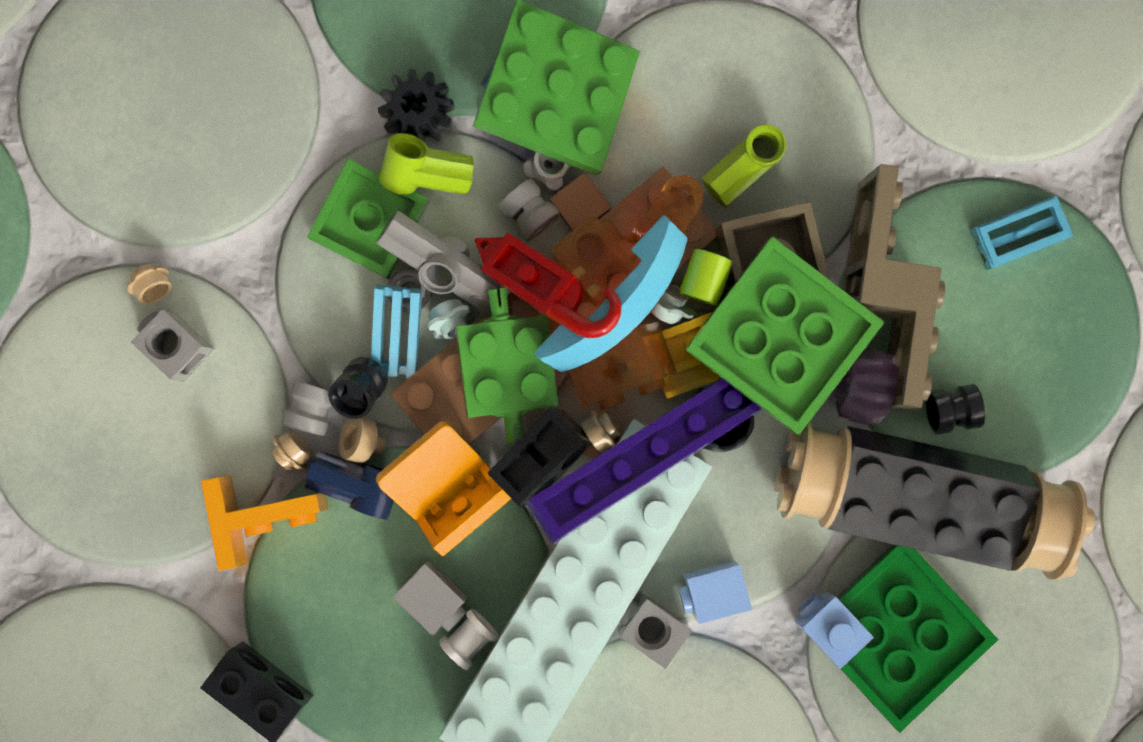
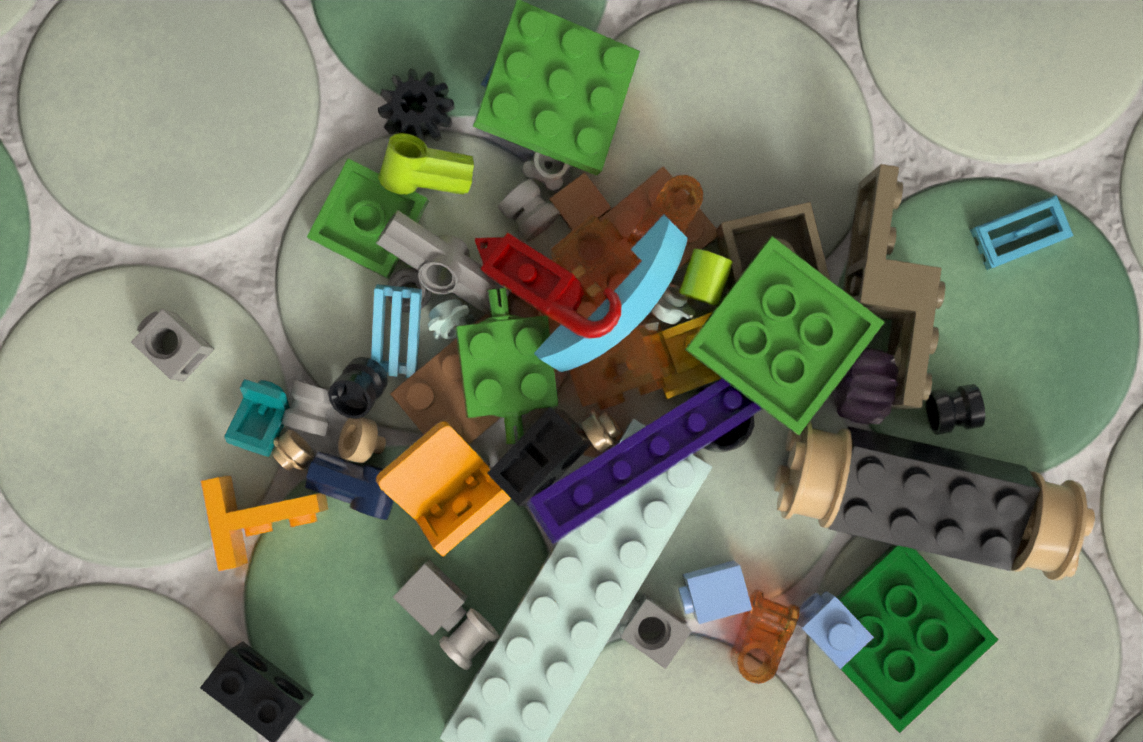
tan plate [127,264,172,305] -> none
lime piece [700,124,787,209] -> none
none -> teal bracket [224,379,290,457]
none -> clear orange piece [730,589,800,684]

